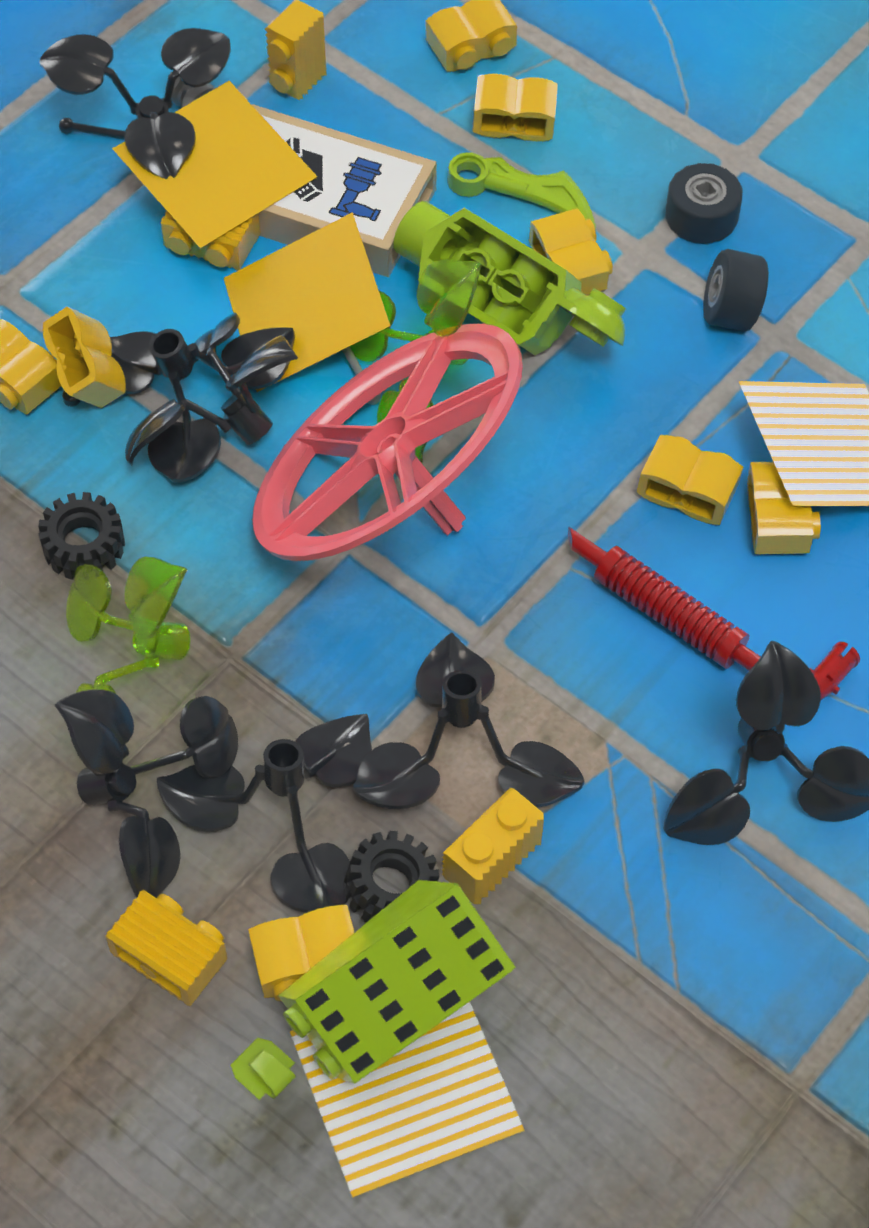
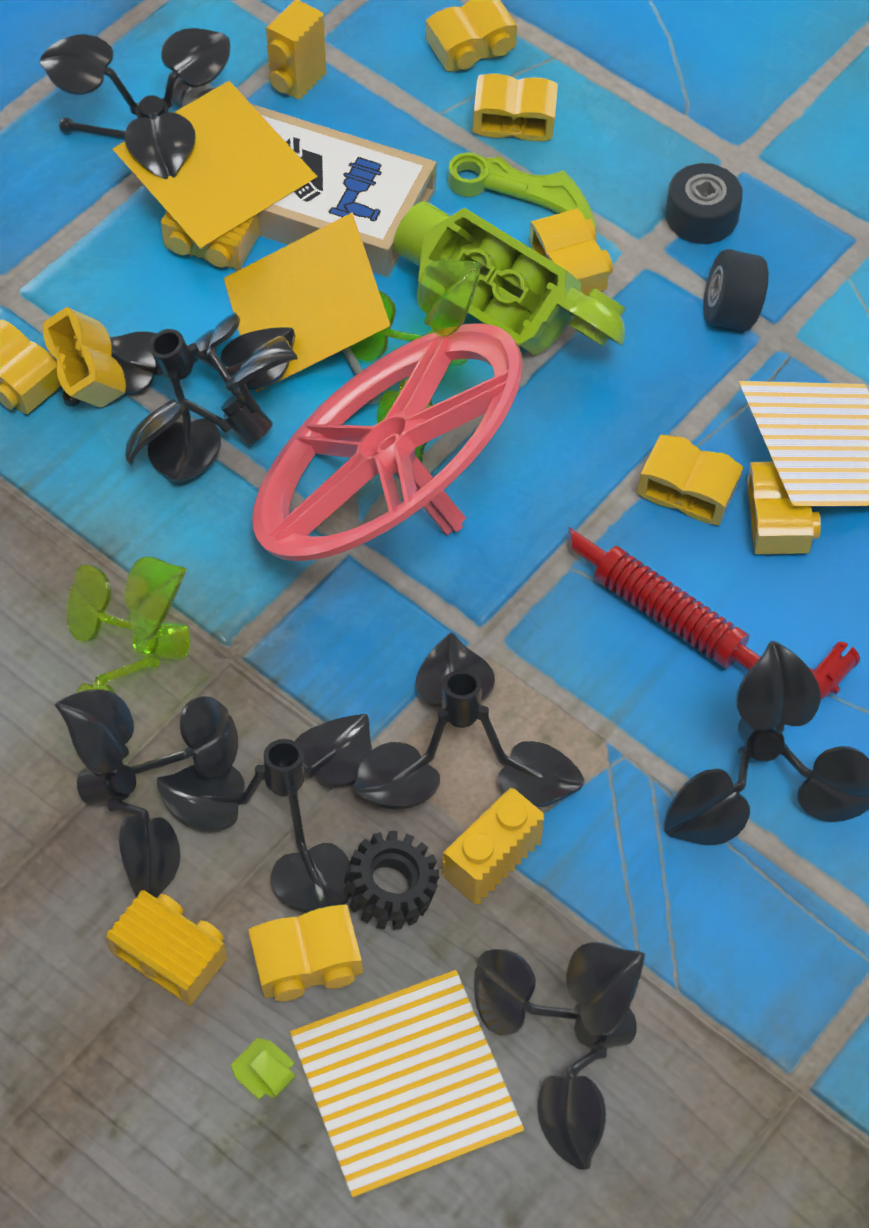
black tyre [38,492,125,581] -> none
lime slope [278,880,516,1084] -> none
none -> black plant [474,942,645,1170]

